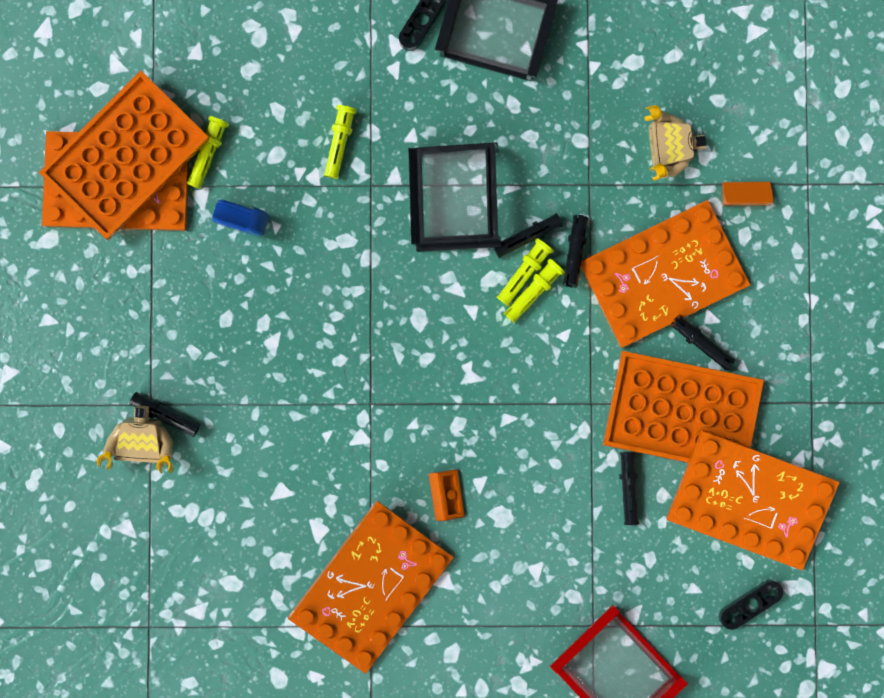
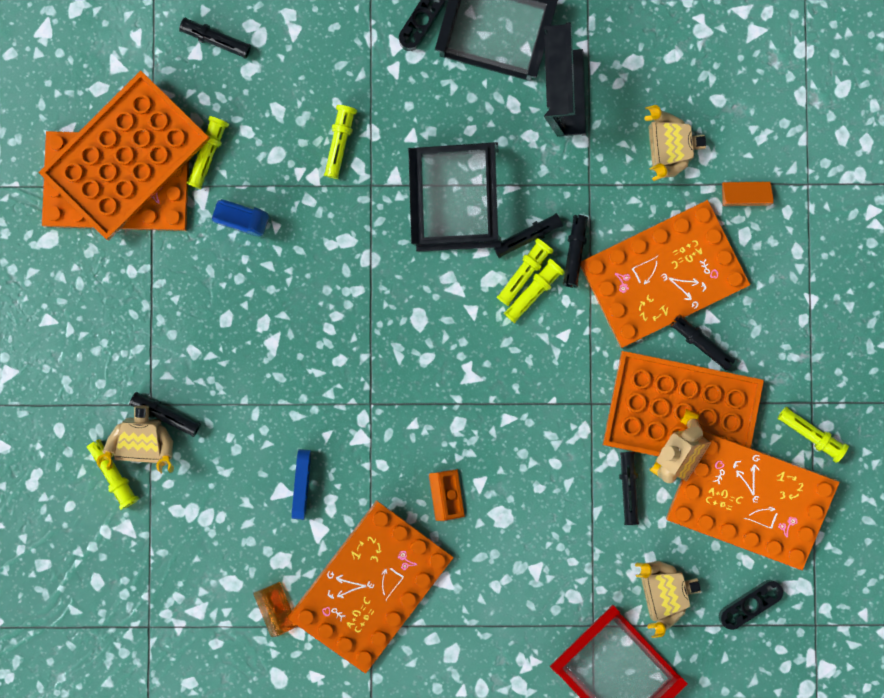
none -> neon yellow pin [87,439,140,510]
none -> black pin [179,17,251,59]
none -> clear orange slope [253,582,298,637]
none -> blue beam [292,449,311,520]
none -> black piece [544,22,587,137]
none -> tan torso [635,561,701,638]
none -> tan torso [649,409,711,483]
none -> neon yellow pin [777,406,849,463]

